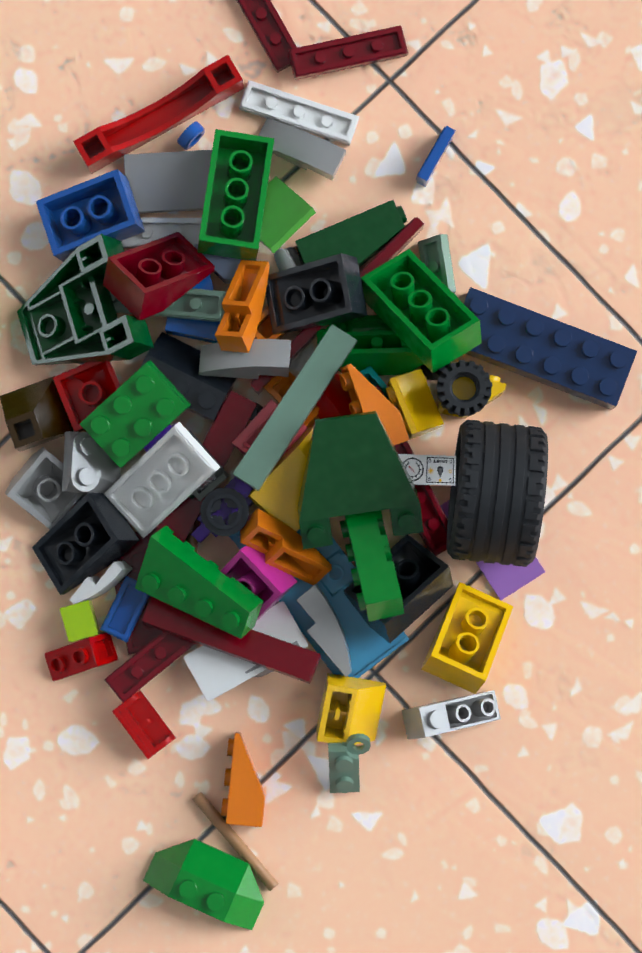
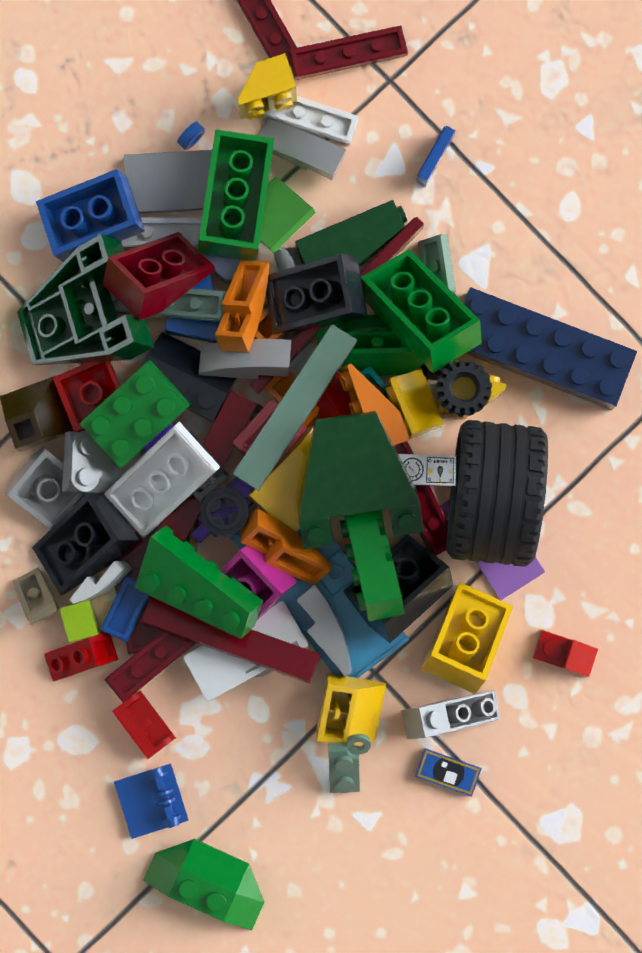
red arch [73,55,244,174] -> none
medium nougat piece [192,792,279,891] -> none
orange slope [221,732,266,827] -> none
none -> dark tan slope [12,567,59,625]
none -> blue hinge [114,763,189,839]
none -> yellow slope [237,53,297,120]
none -> tile [415,748,482,797]
none -> red slope [532,630,598,677]

